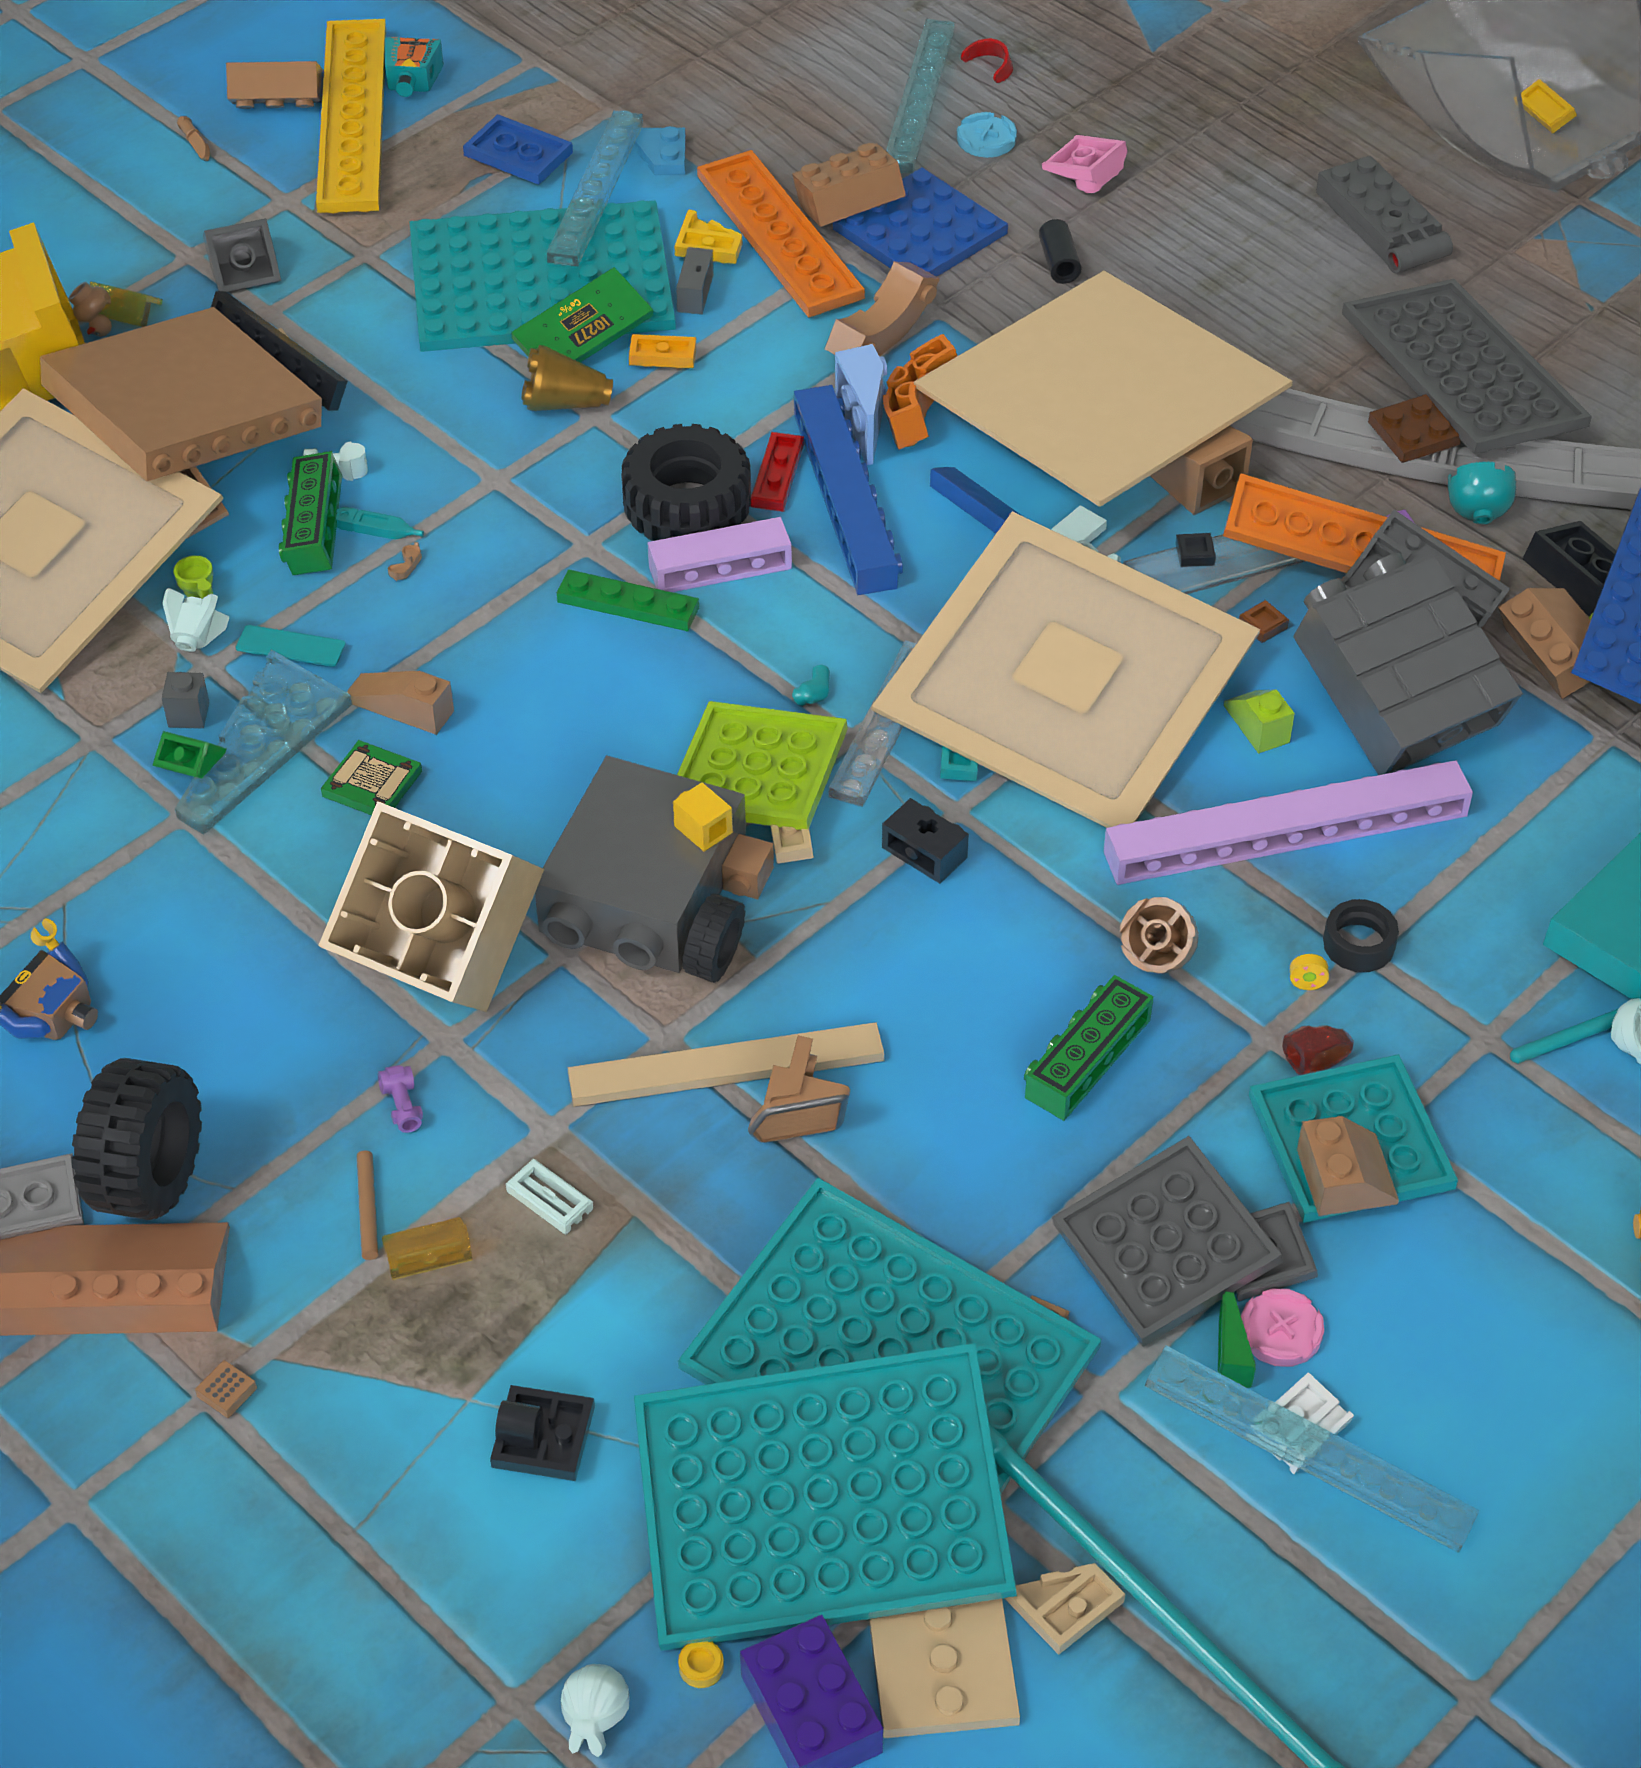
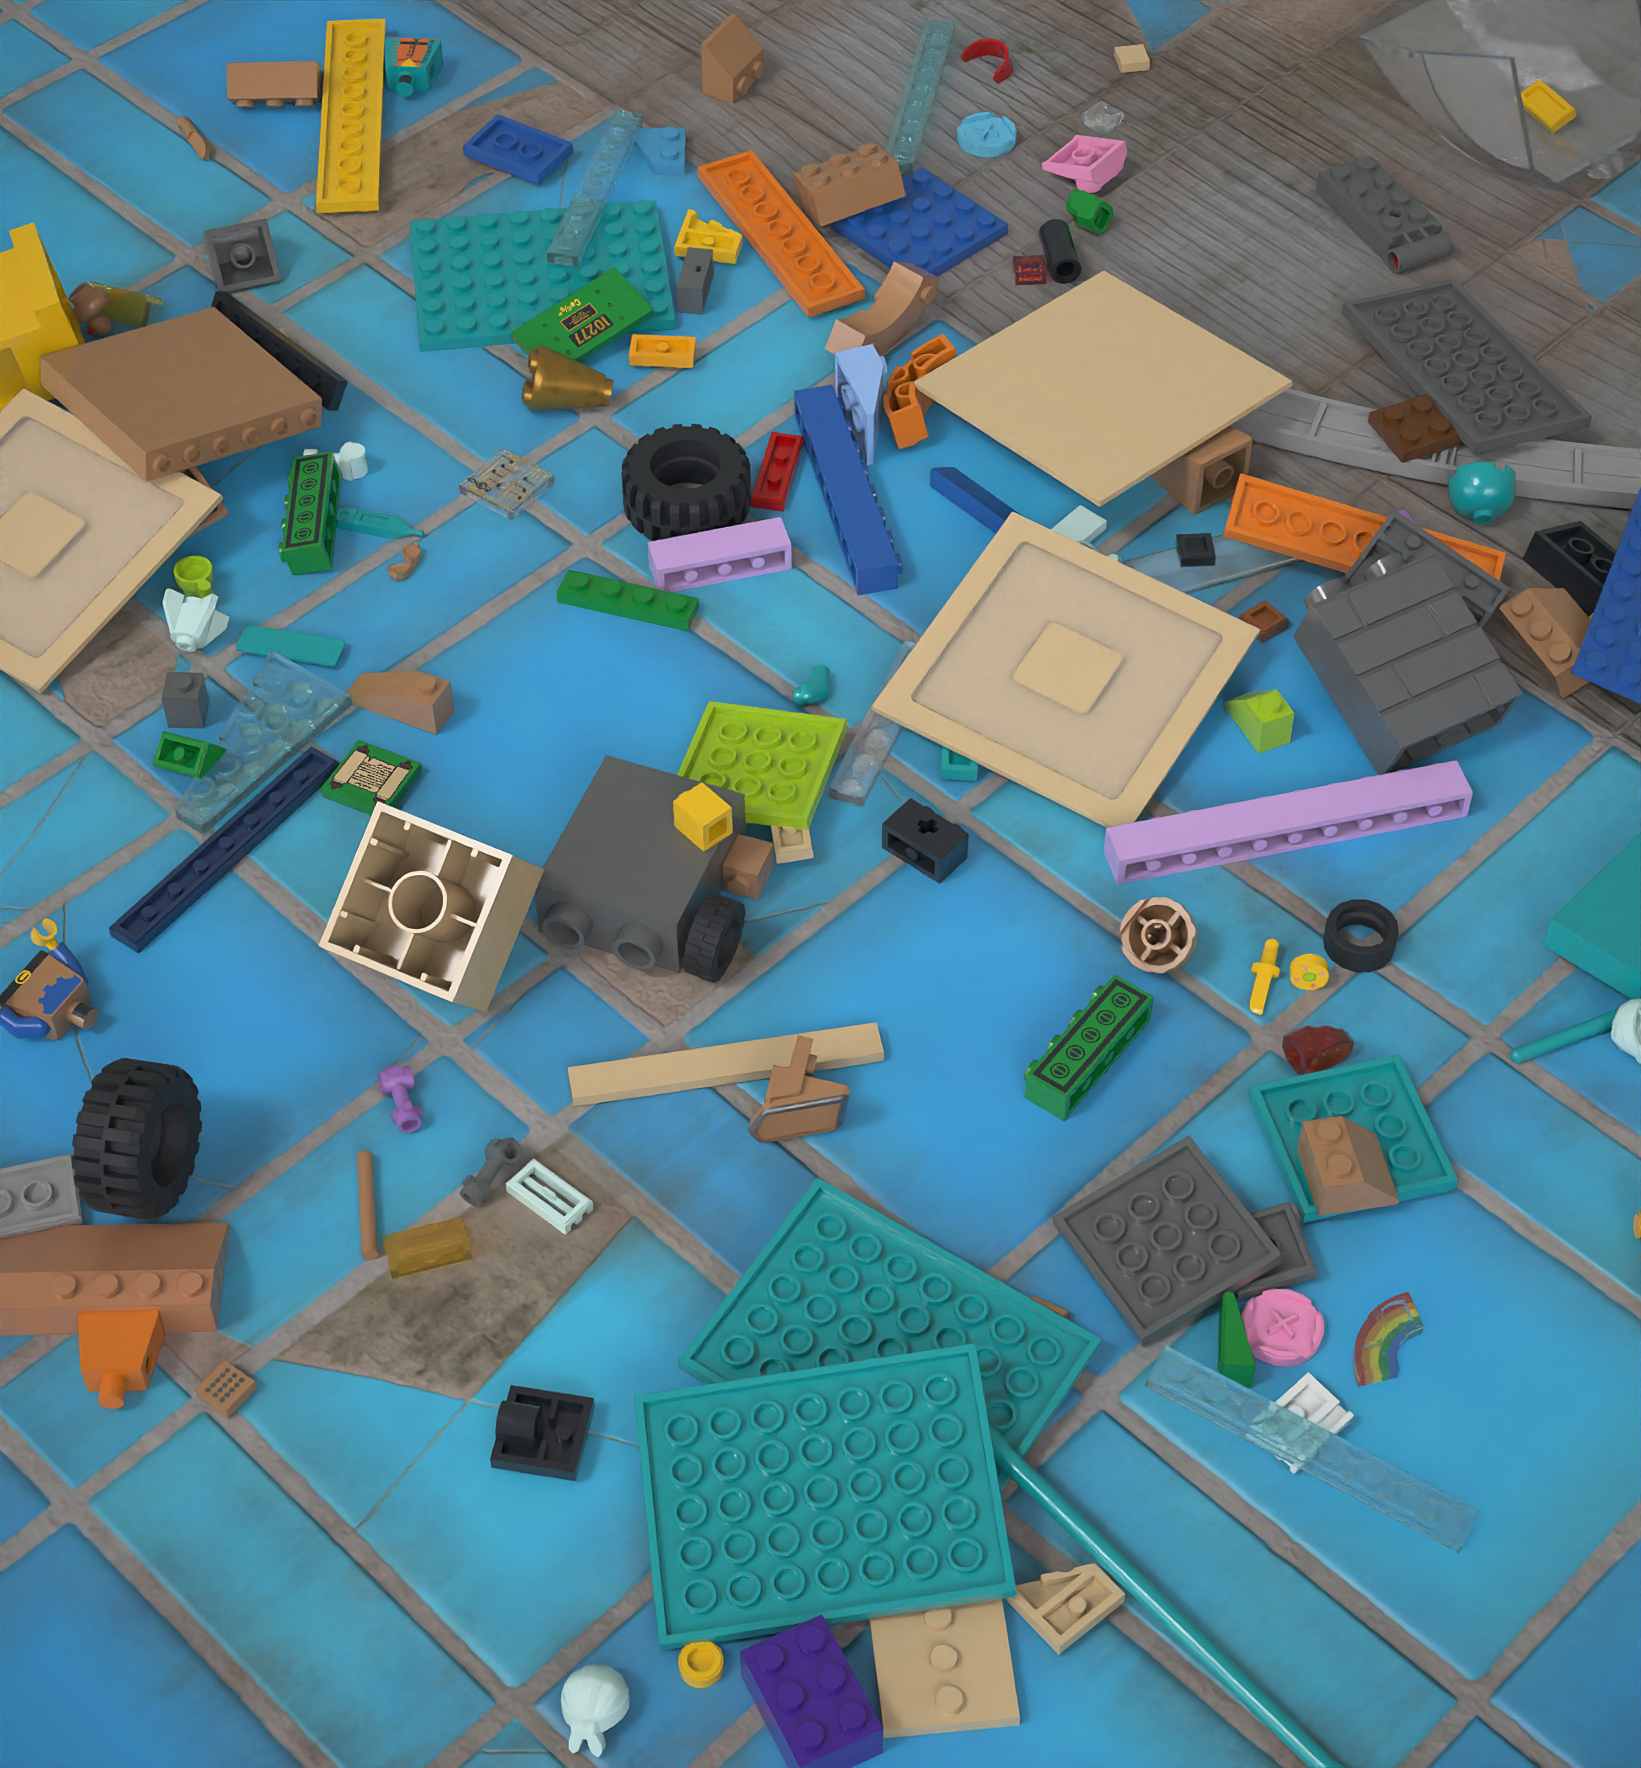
none -> orange torso [78,1310,165,1409]
none -> dark blue tile [109,746,339,954]
none -> clear tile [459,448,554,521]
none -> dark grey bar [460,1137,522,1207]
none -> medium nougat slope [701,13,765,104]
none -> clear red tile [1012,255,1047,285]
none -> green rock [1065,189,1114,235]
none -> clear plate [1081,101,1124,136]
none -> tan tile [1114,44,1150,73]
none -> yellow piece [1249,938,1280,1015]
none -> clear light blue tile [1353,1292,1424,1387]

